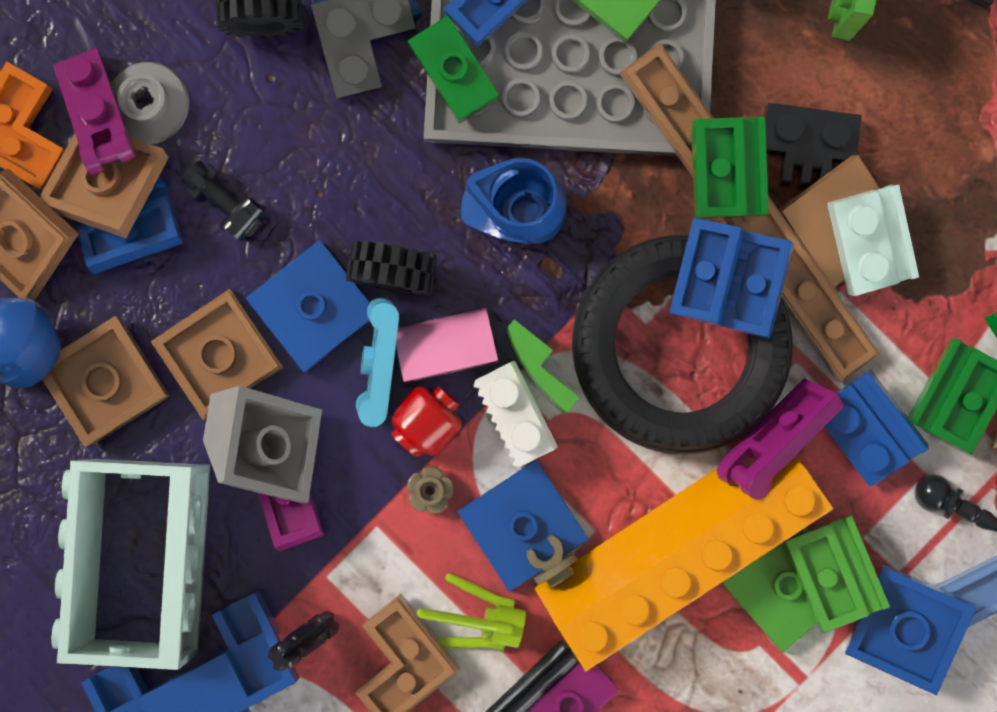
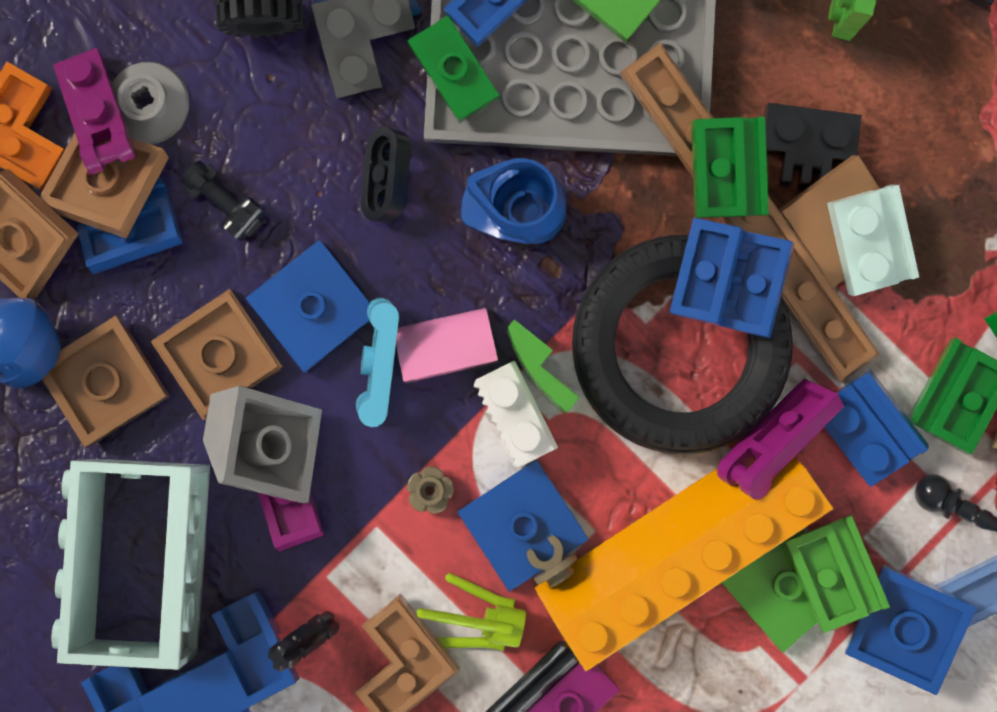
black tyre [346,241,437,295] -> none
red head [391,386,461,458] -> none
none -> black plate [361,127,411,224]

